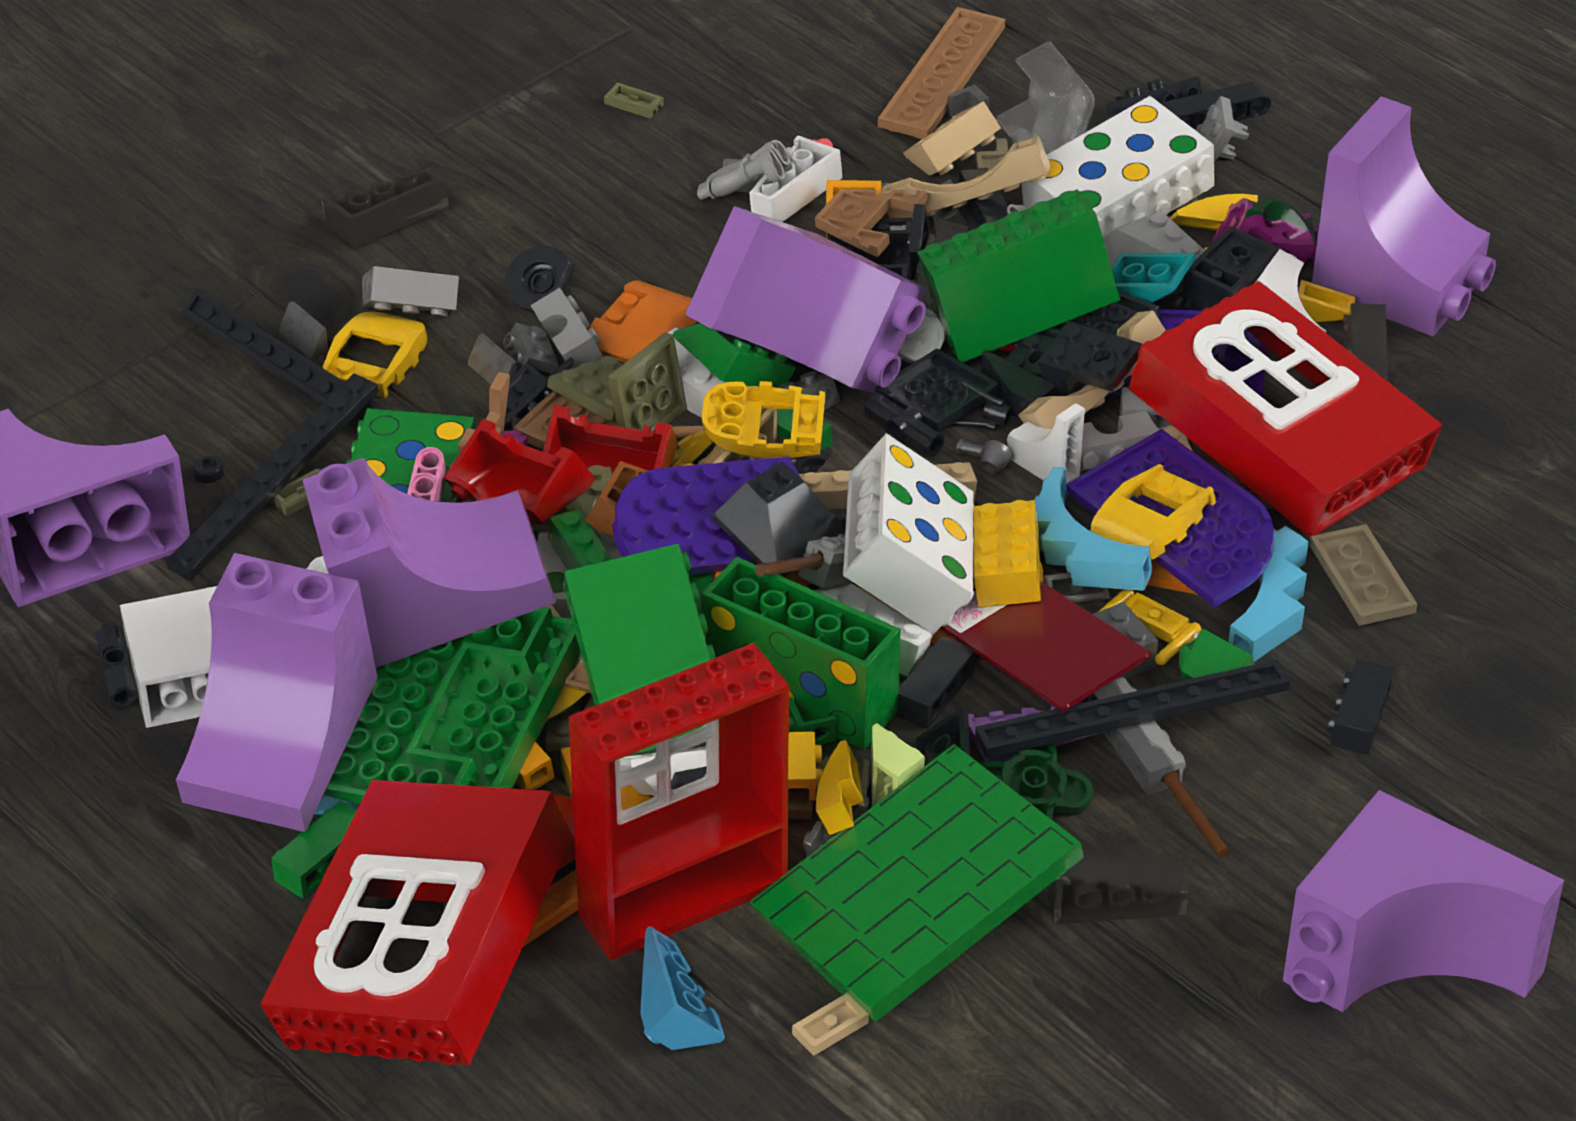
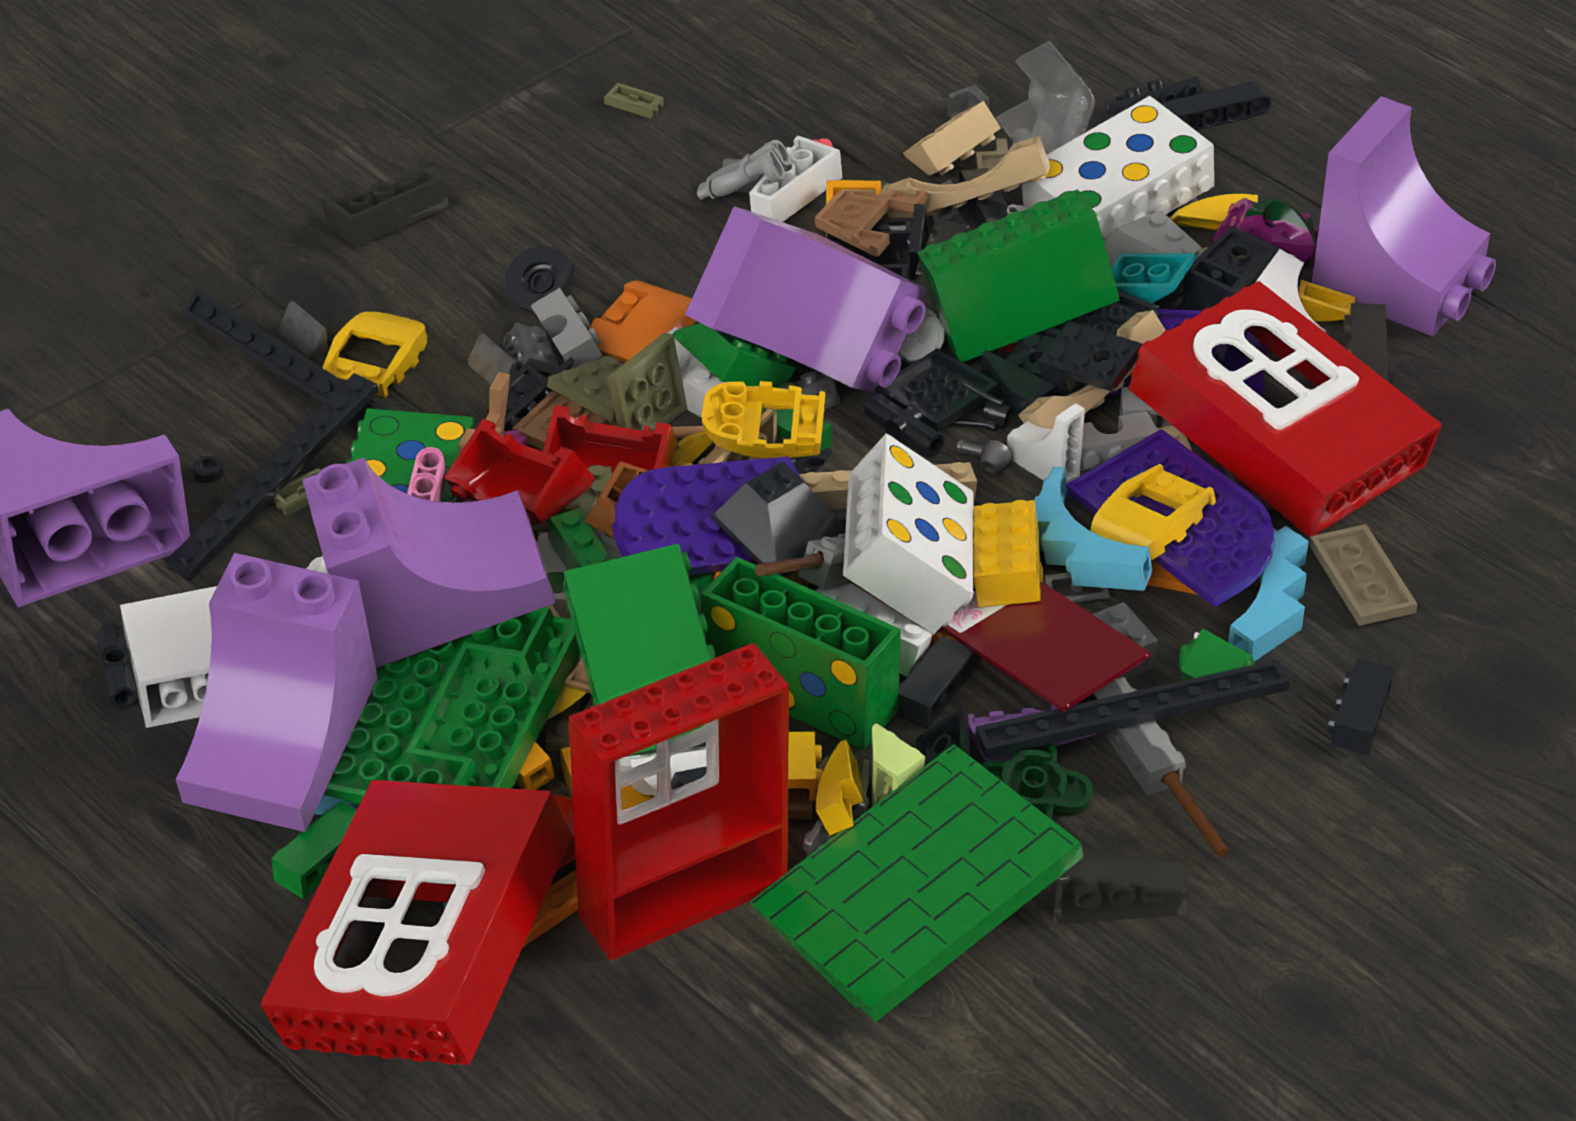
light grey wedge [362,266,459,317] -> none
dark azure wedge [640,926,725,1050] -> none
green bracket [789,697,836,745] -> none
tan plate [792,993,869,1056] -> none
medium nougat plate [878,7,1006,139] -> none
yellow plate [1098,589,1202,666] -> none
light grey plate [1195,96,1249,163] -> none
medium lavender brick [1283,790,1564,1012] -> none

